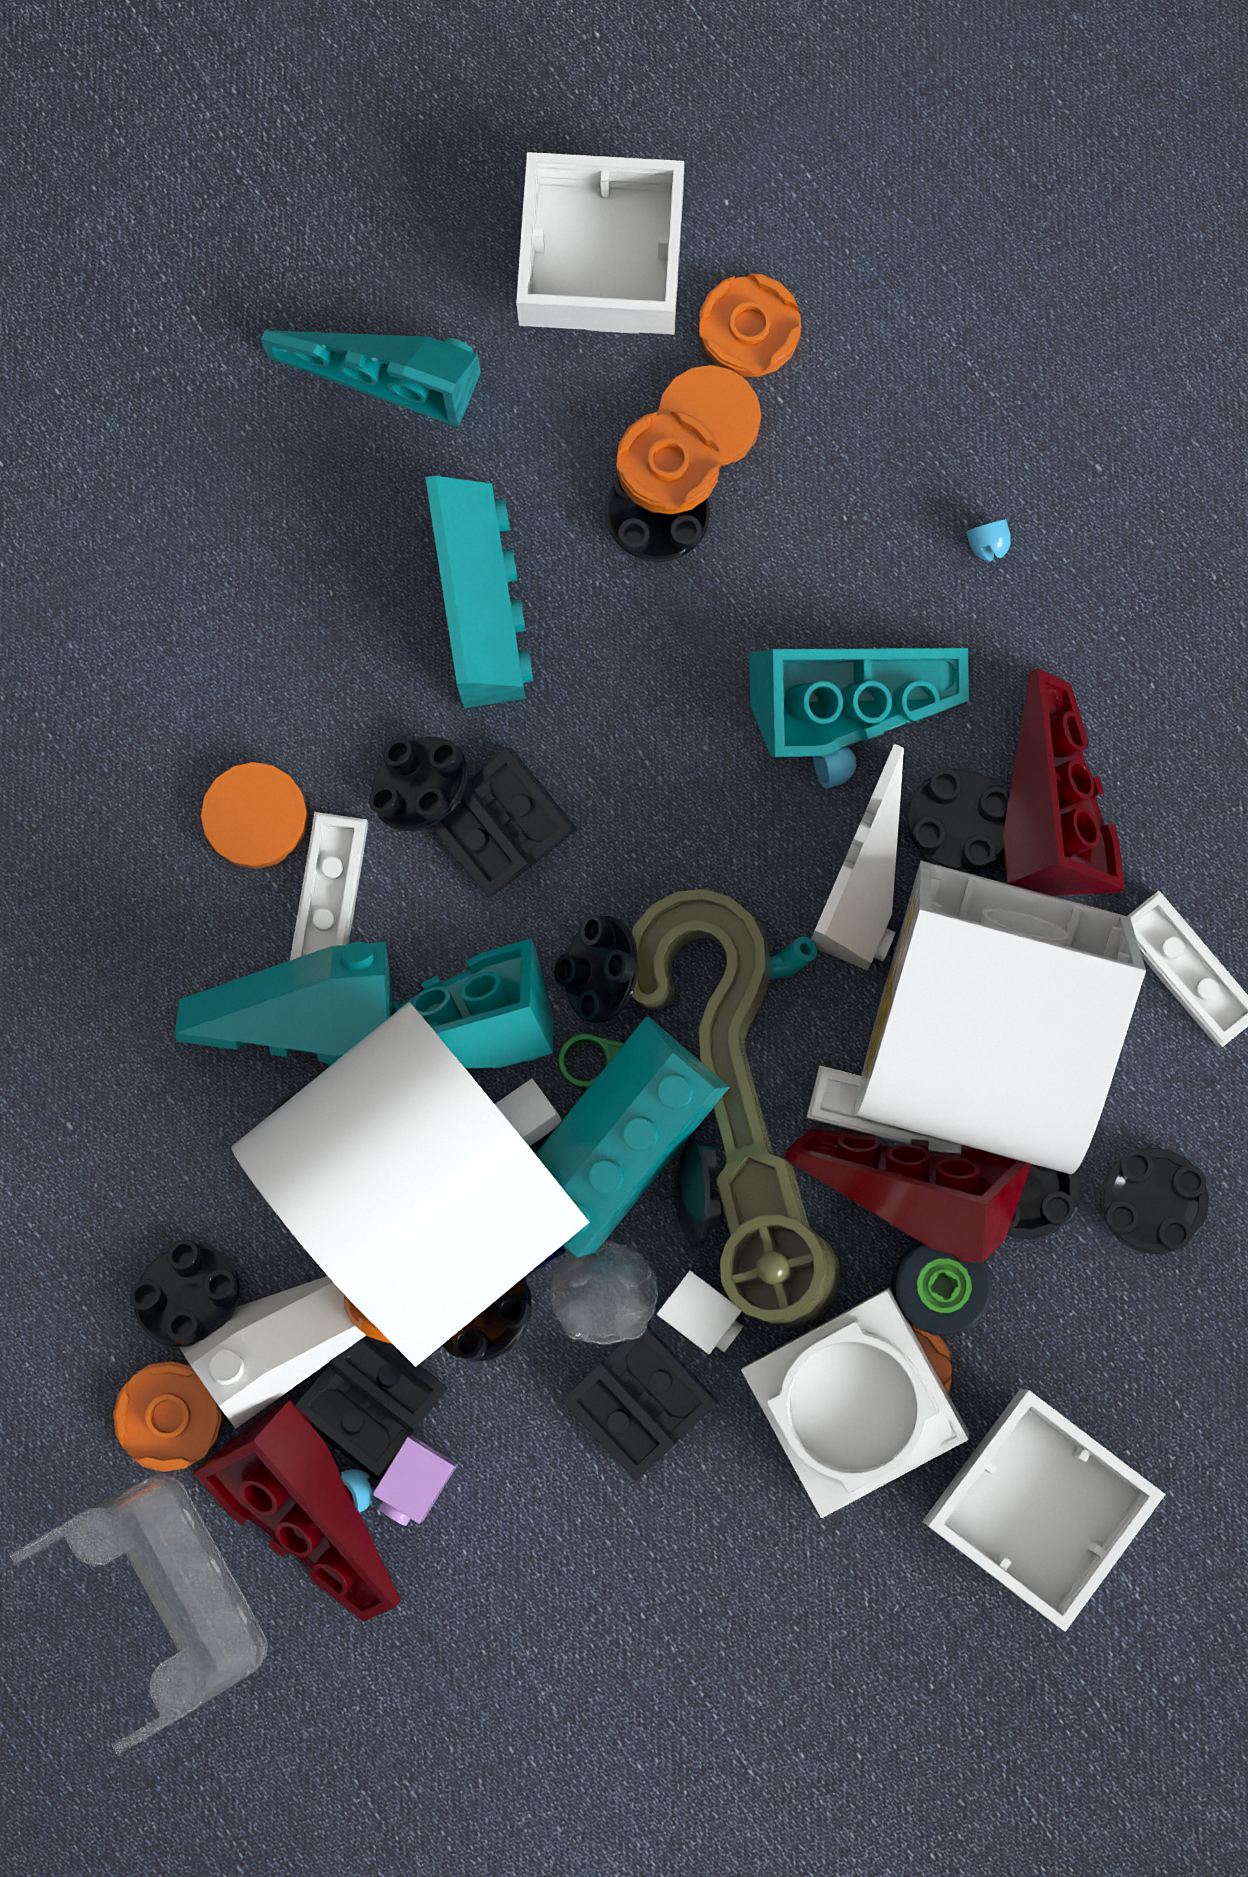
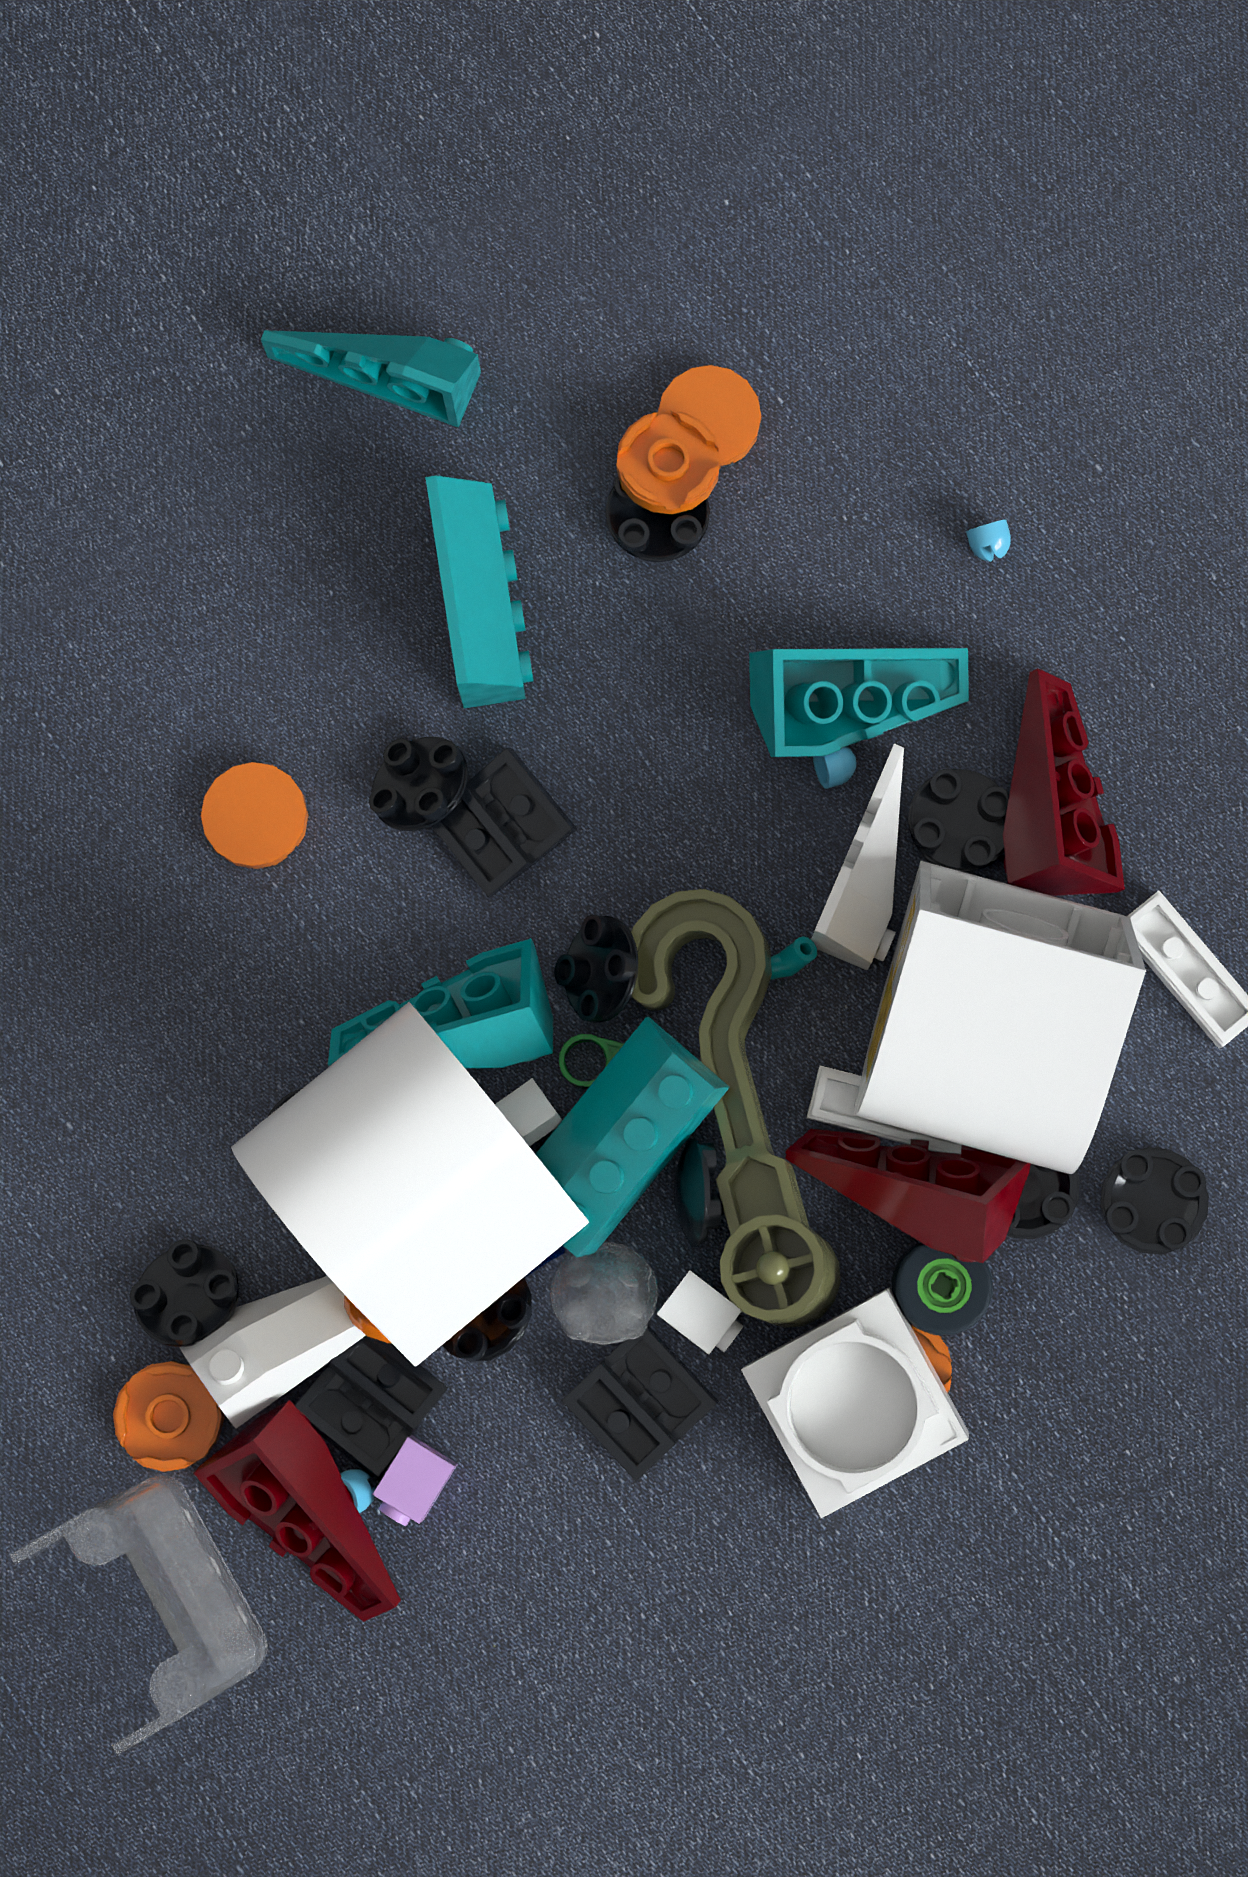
teal wedge [175,942,393,1064] -> none
white tile [290,812,369,960] -> none
white container [516,152,684,335] -> none
orange tile [699,274,801,377] -> none
white container [922,1389,1166,1632] -> none

